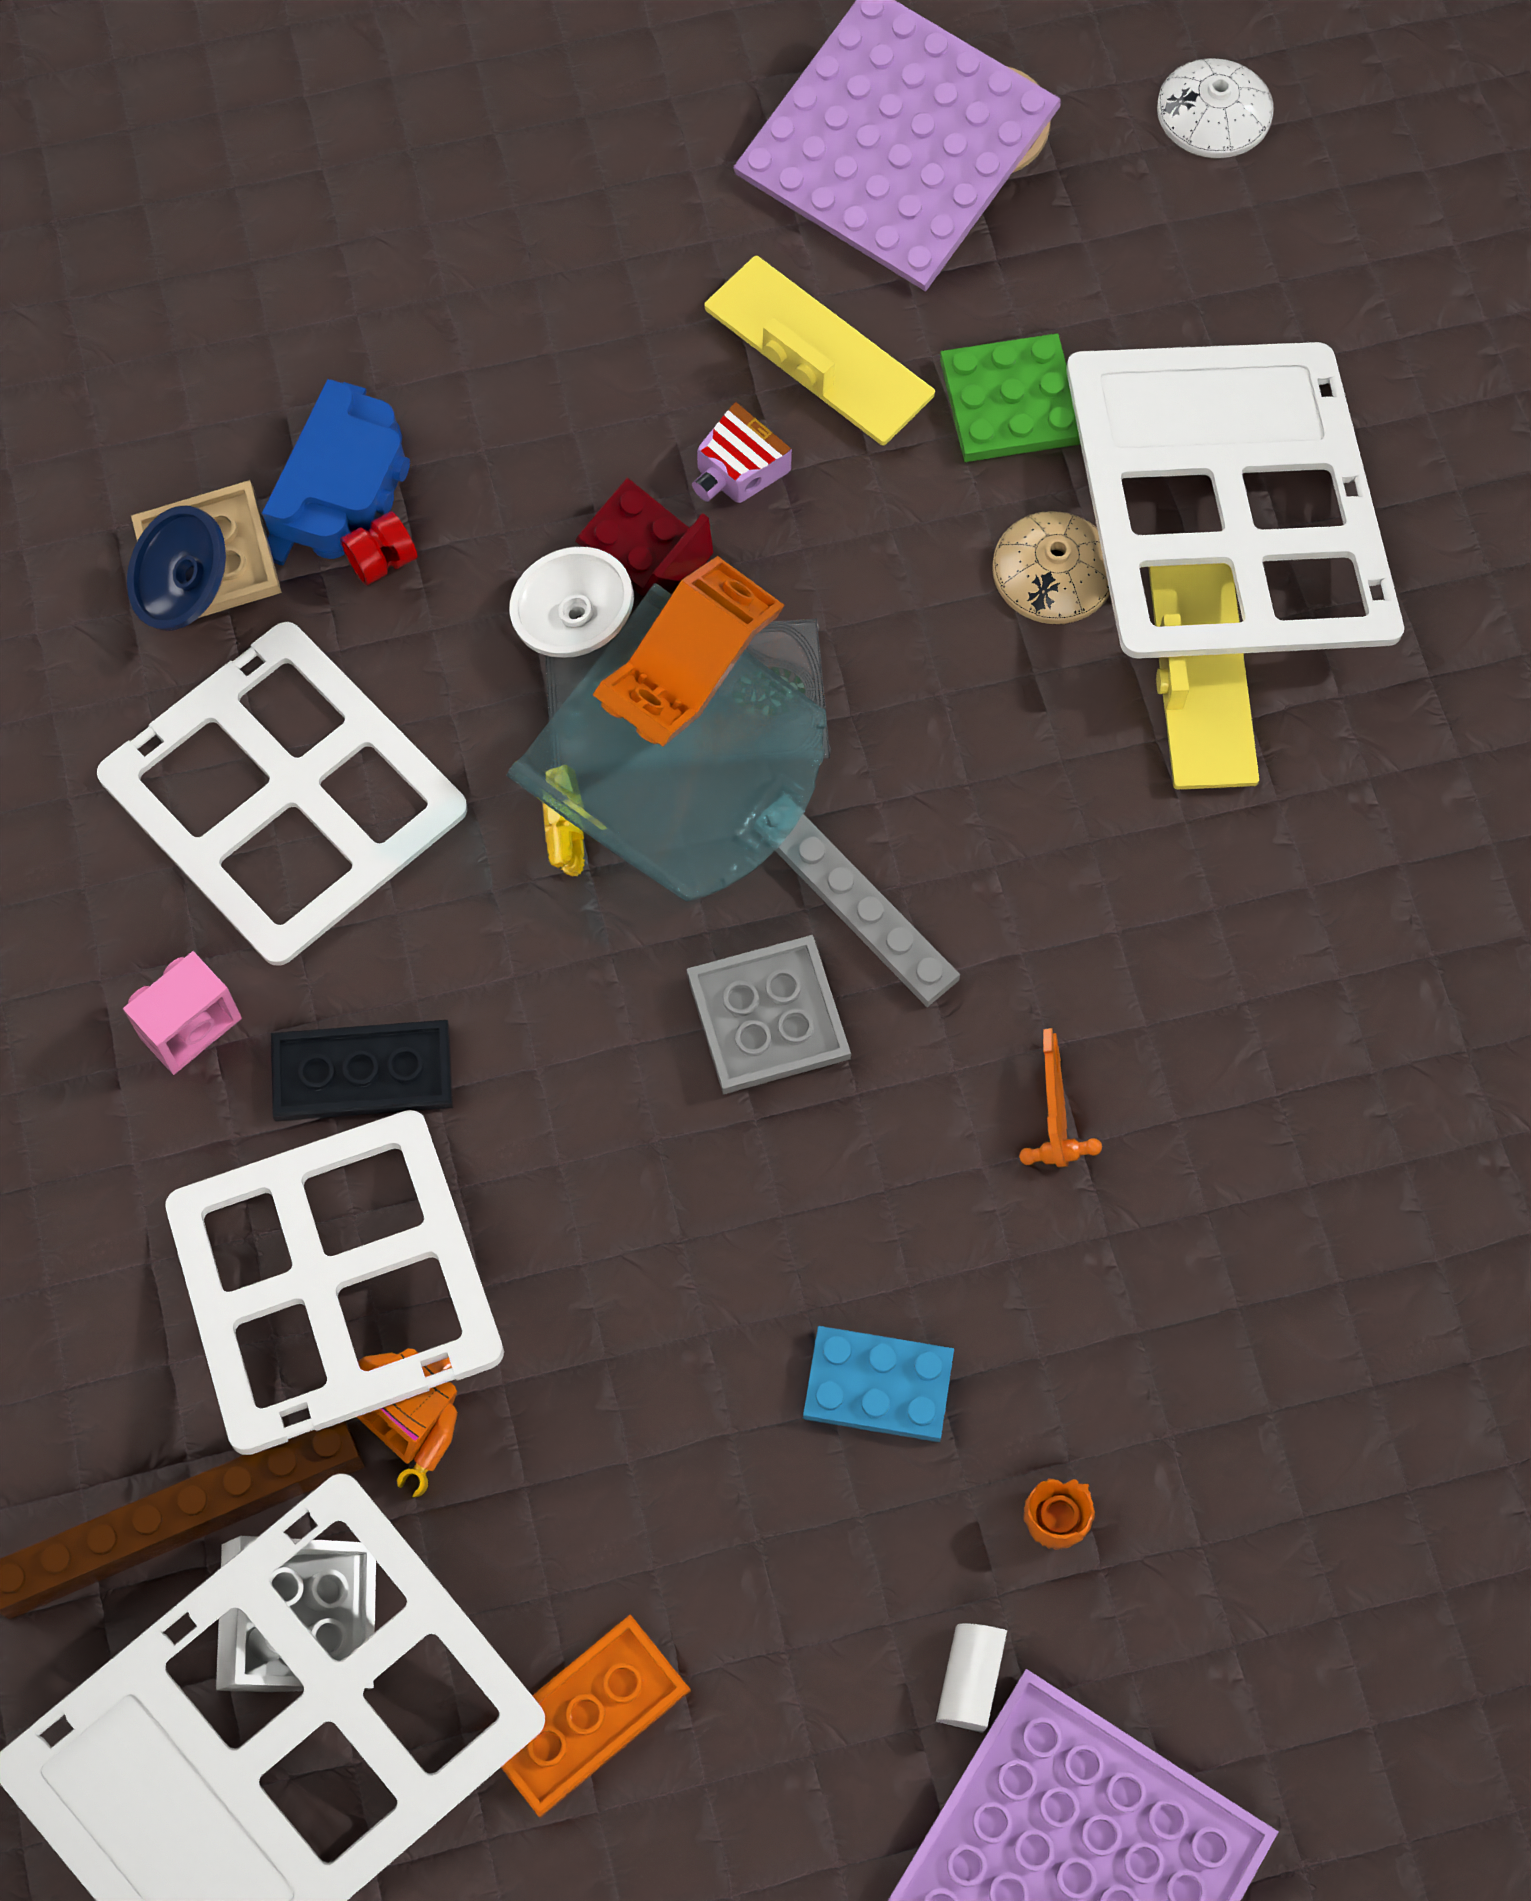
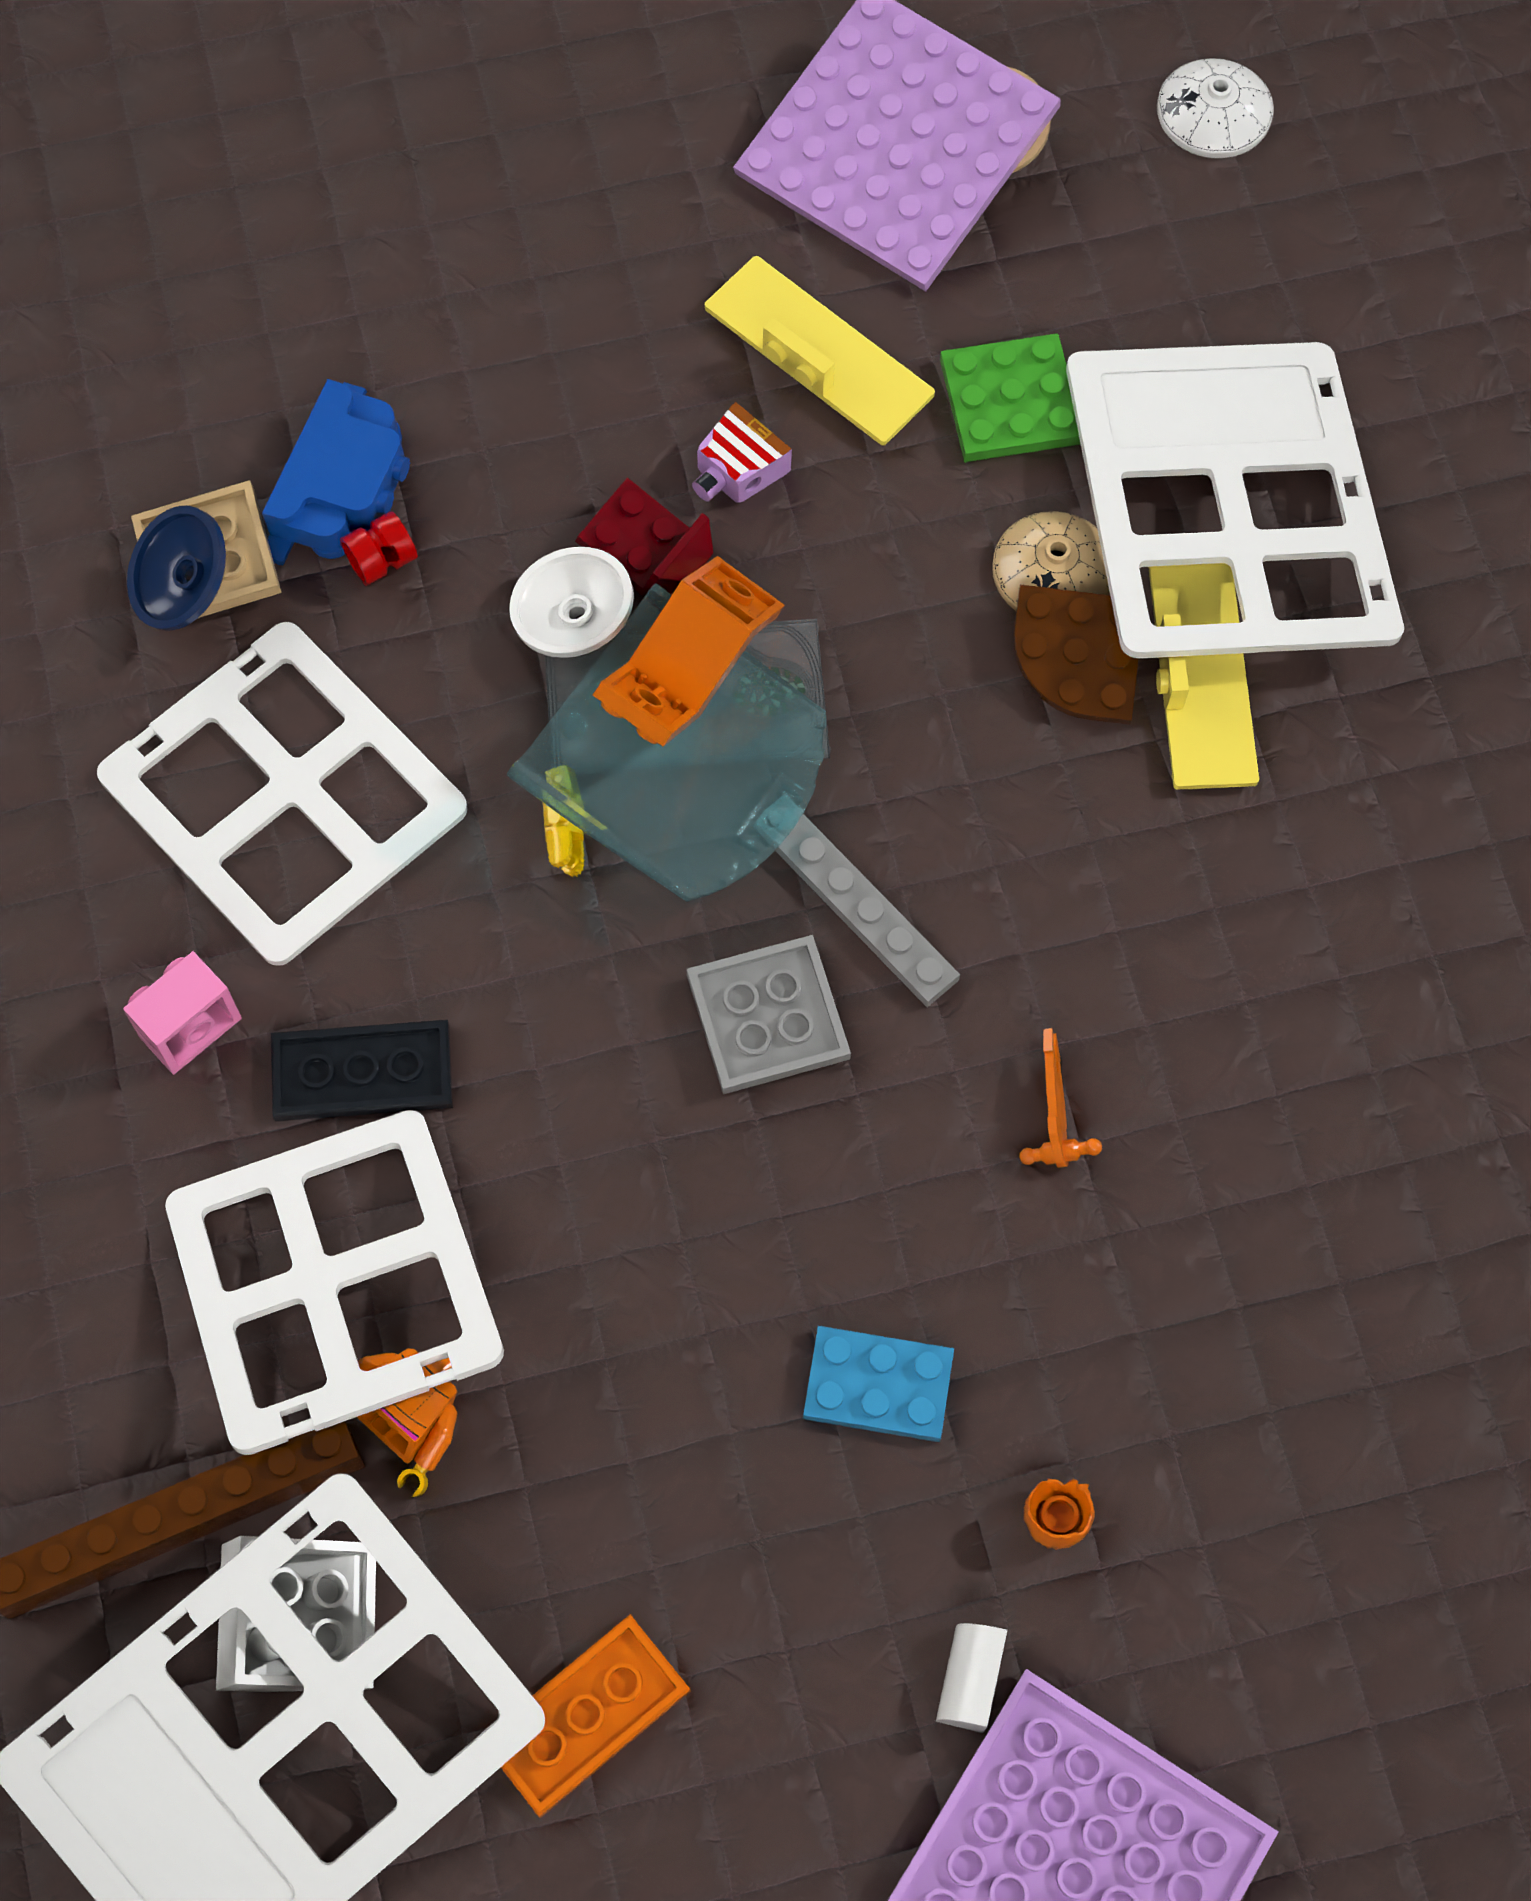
none -> reddish brown plate [1014,585,1139,725]

